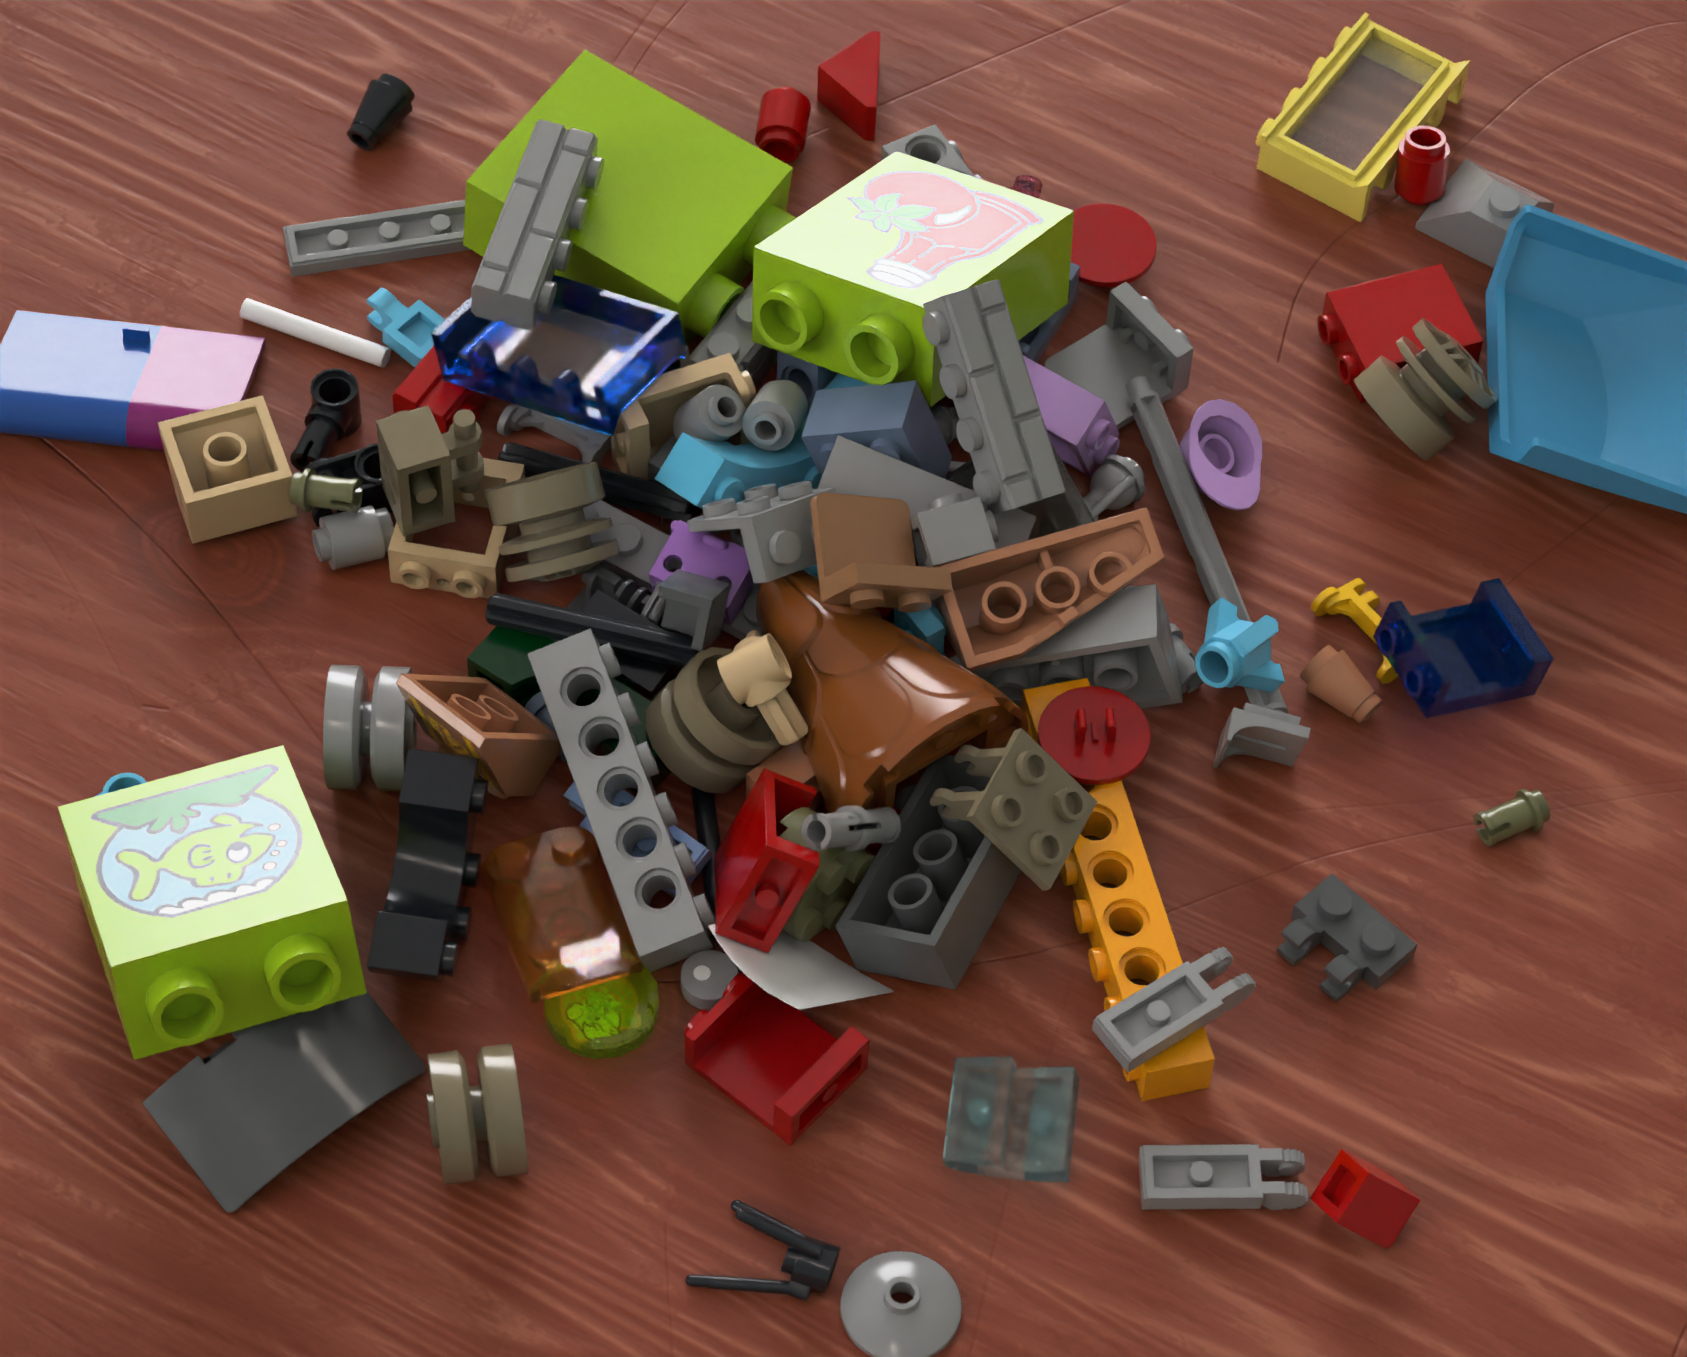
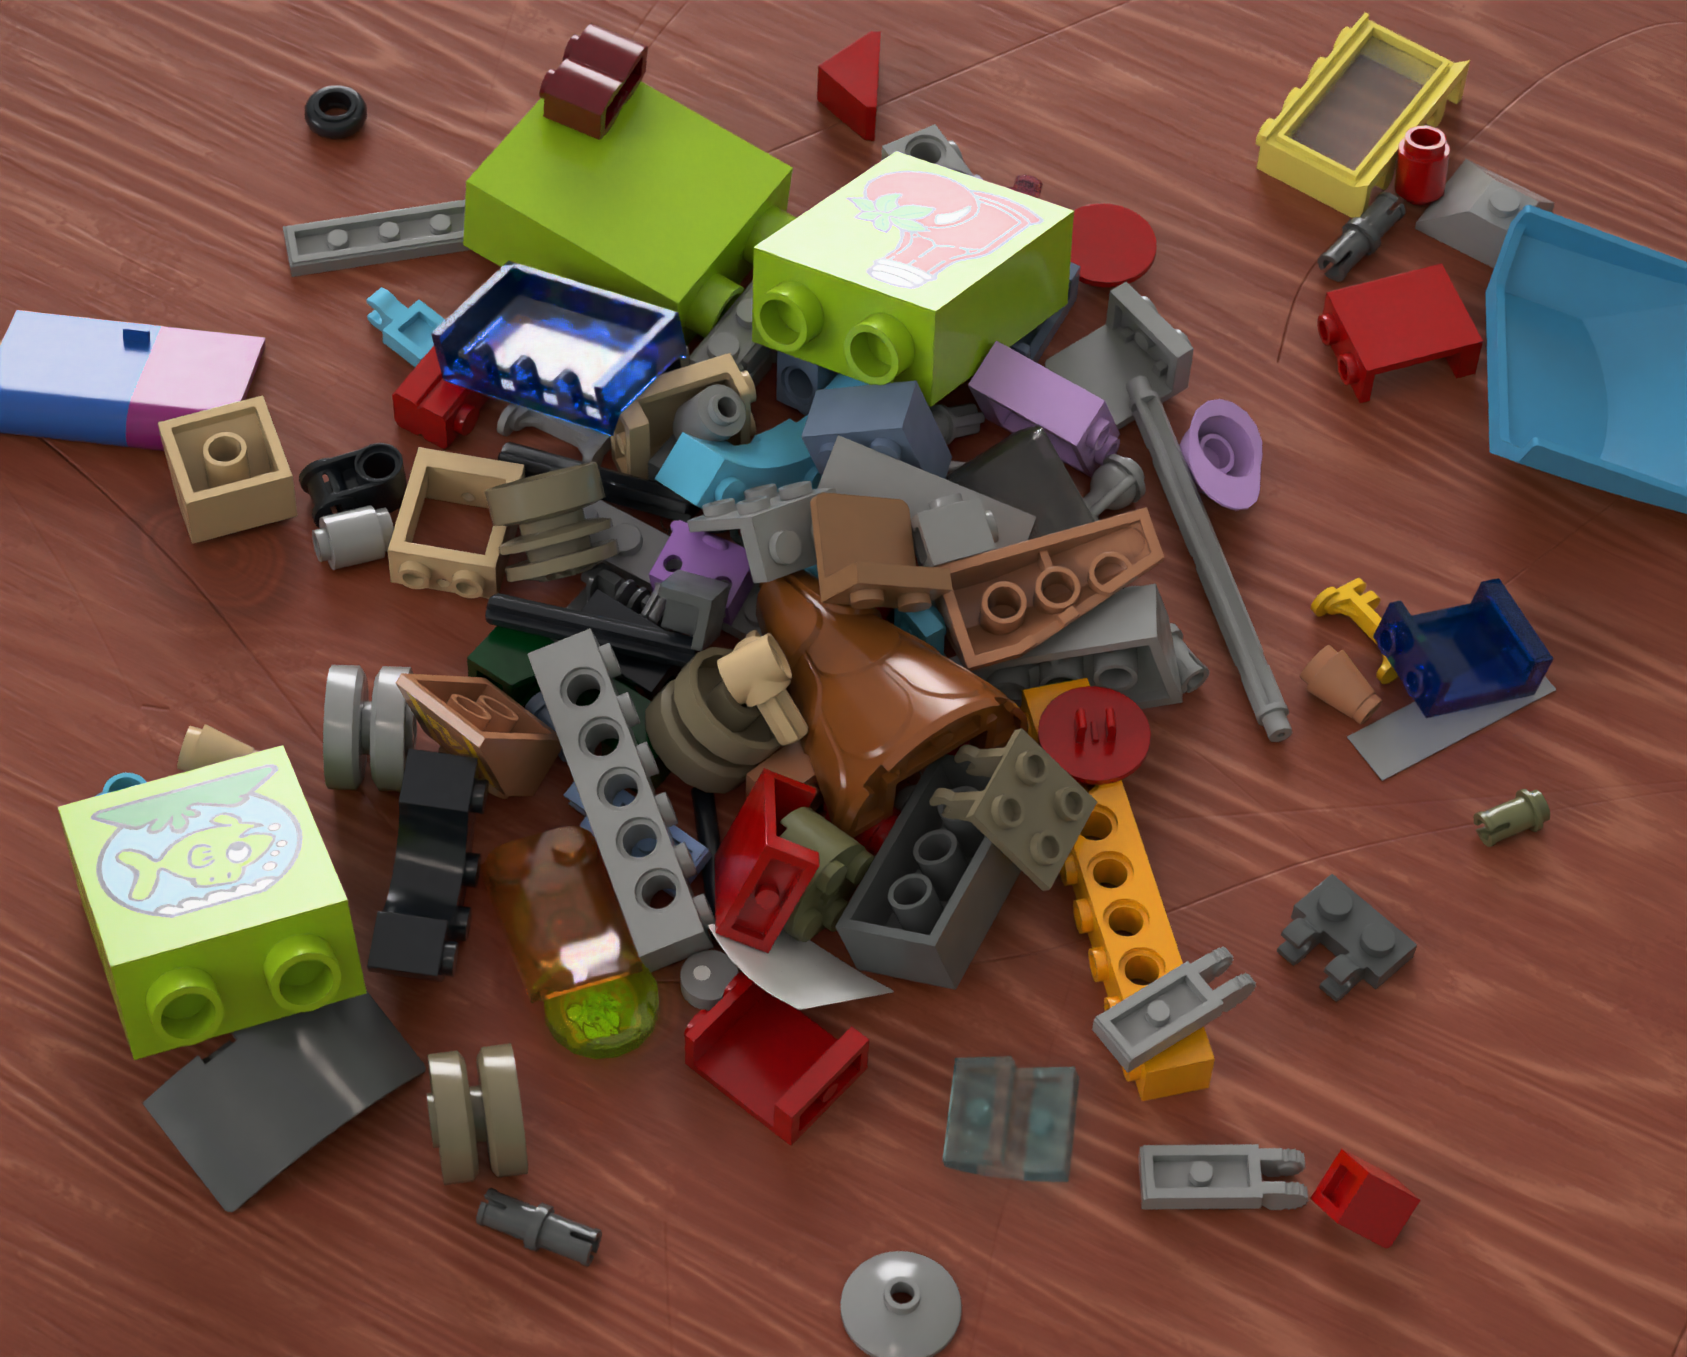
white bar [240,298,391,368] -> none
olive pin [289,468,363,514] -> none
black pin [290,368,362,471] -> none
black cone [347,74,415,151] -> none
dark tan brick [376,405,484,537] -> none
light grey brick [471,119,604,331] -> none
black plant [685,1200,841,1301] -> none
light grey brick [742,380,808,451] -> none
red brick [755,87,811,164] -> none
light grey pin [801,805,901,852] -> none
light grey brick [923,279,1066,515] -> none
medium azure rock [1195,597,1285,692] -> none
light grey piece [1213,703,1311,768] -> none
dark tan wheel [1354,318,1497,462] -> none
none -> tan cone [177,724,260,771]
none -> black piece [304,85,367,139]
none -> dark grey pin [476,1188,602,1267]
none -> dark red brick [539,23,648,140]
none -> dark grey pin [1318,191,1405,281]
none -> light grey sticker [1347,647,1556,781]

